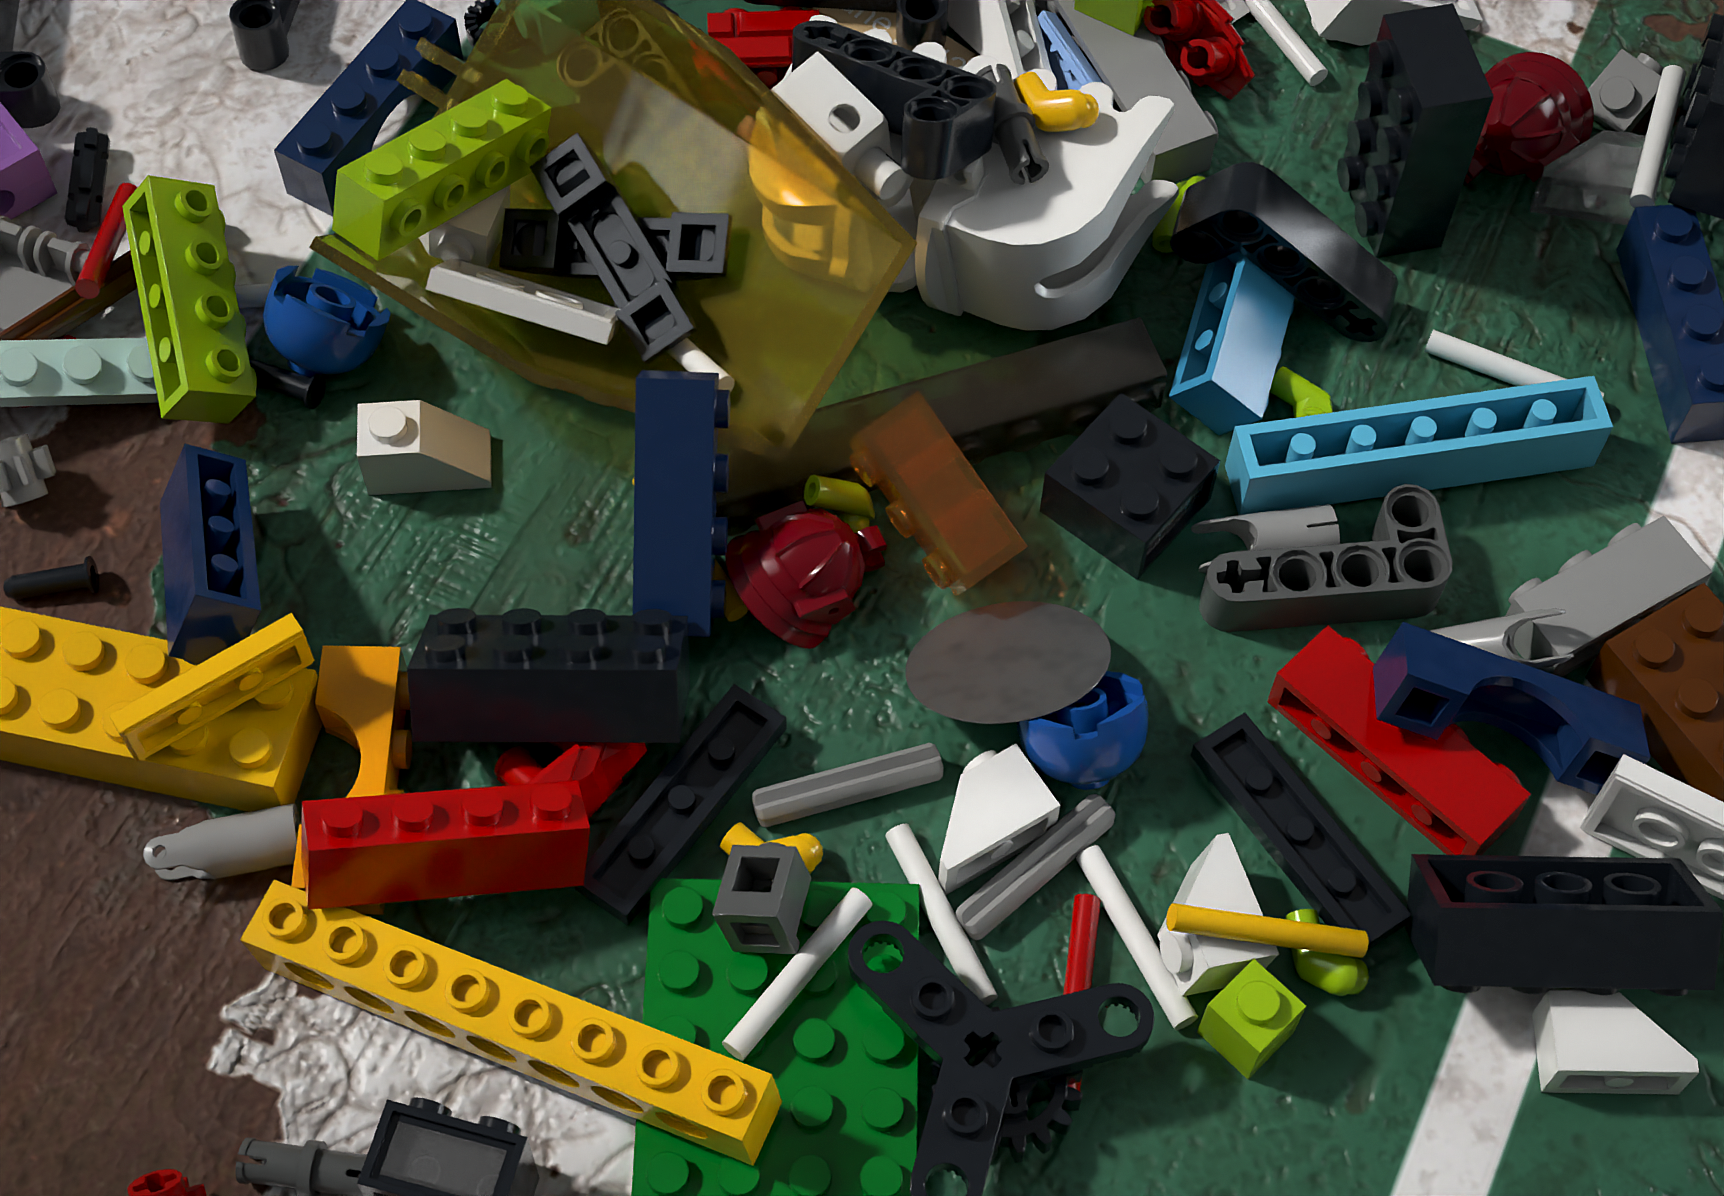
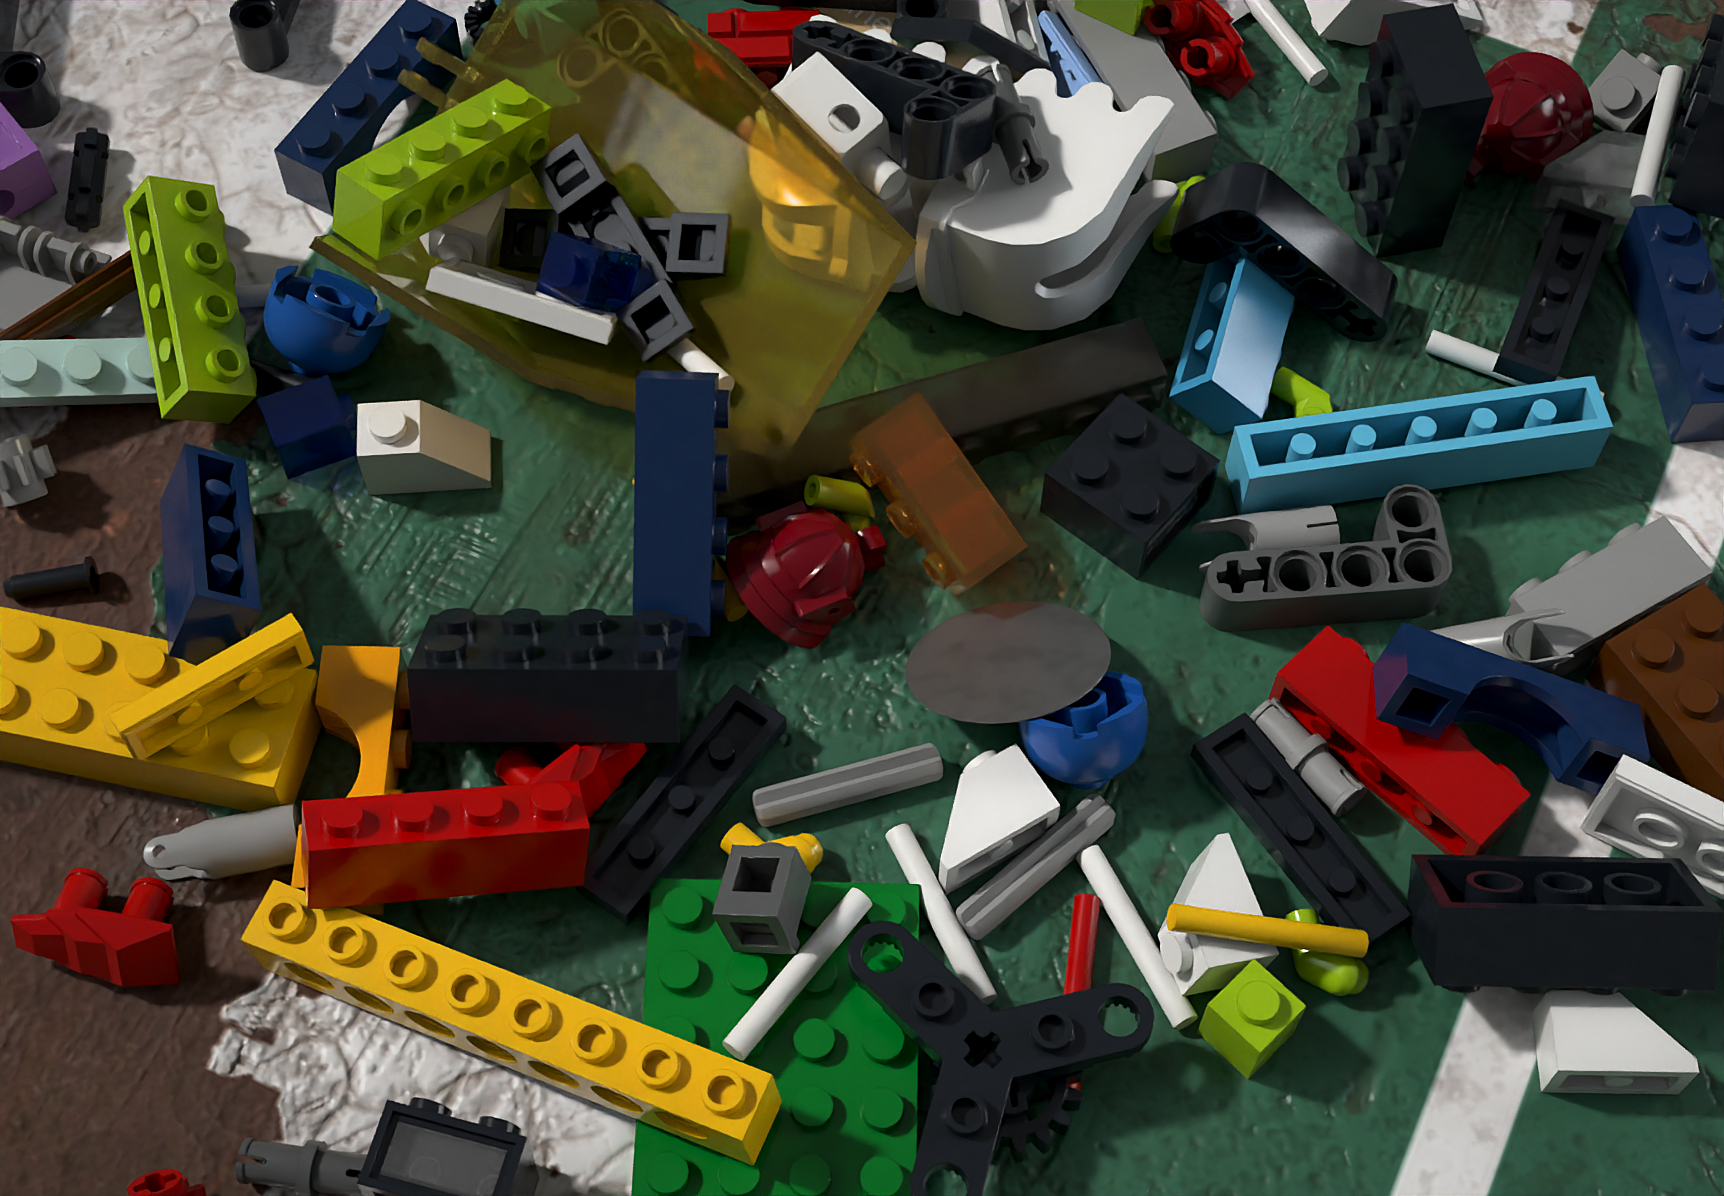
red bar [75,183,137,299] -> none
yellow arm [1014,72,1099,132] -> none
none -> red connector [11,868,181,987]
none -> clear blue brick [257,375,357,479]
none -> clear blue brick [535,231,642,313]
none -> black tile [890,17,1052,83]
none -> light grey pin [1249,697,1367,817]
none -> black plate [1492,198,1616,385]

